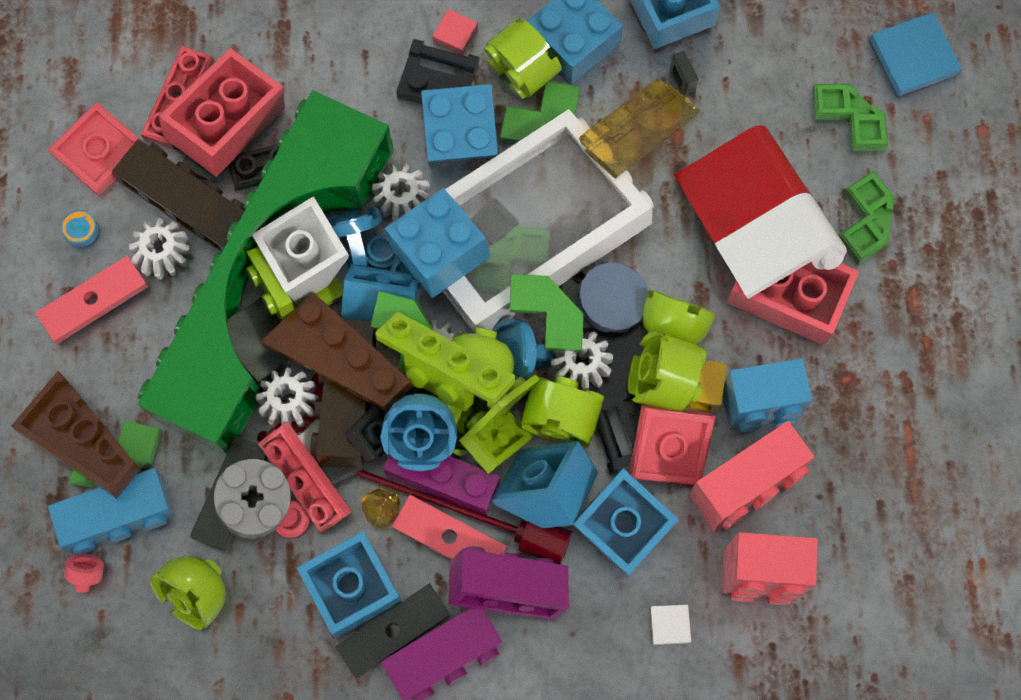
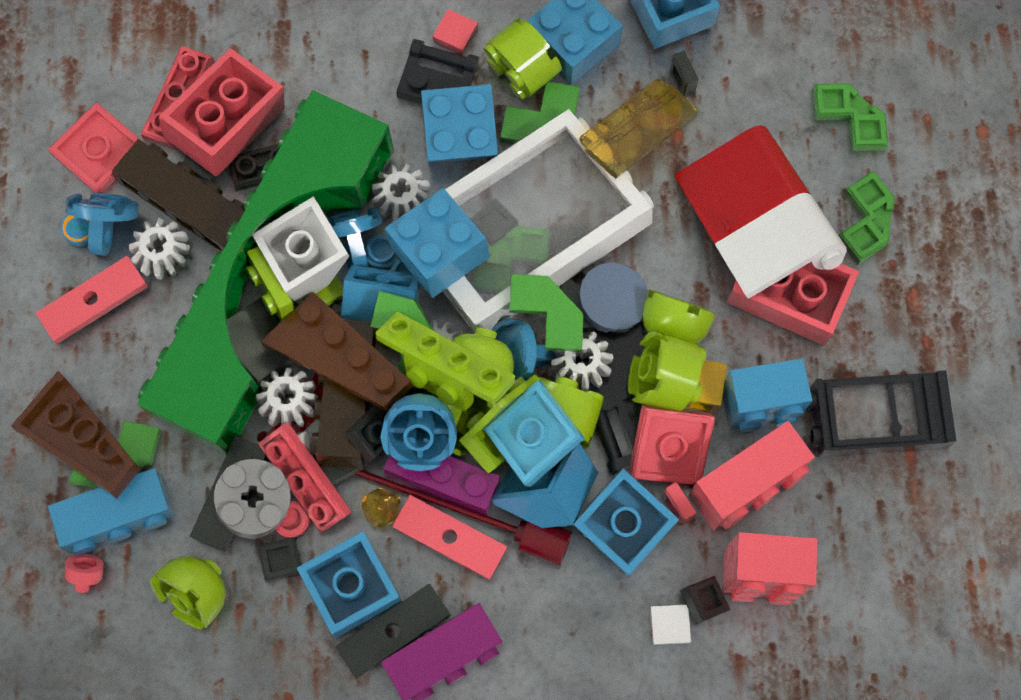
magenta brick [448,546,569,621] -> none
dark azure tile [870,12,962,97] -> none
none -> dark azure tile [65,193,139,256]
none -> pearl dark grey tile [258,537,301,583]
none -> medium azure tile [484,380,585,487]
none -> coral tile [662,482,696,525]
none -> pearl dark grey tile [680,576,731,625]
none -> black door [807,370,957,458]

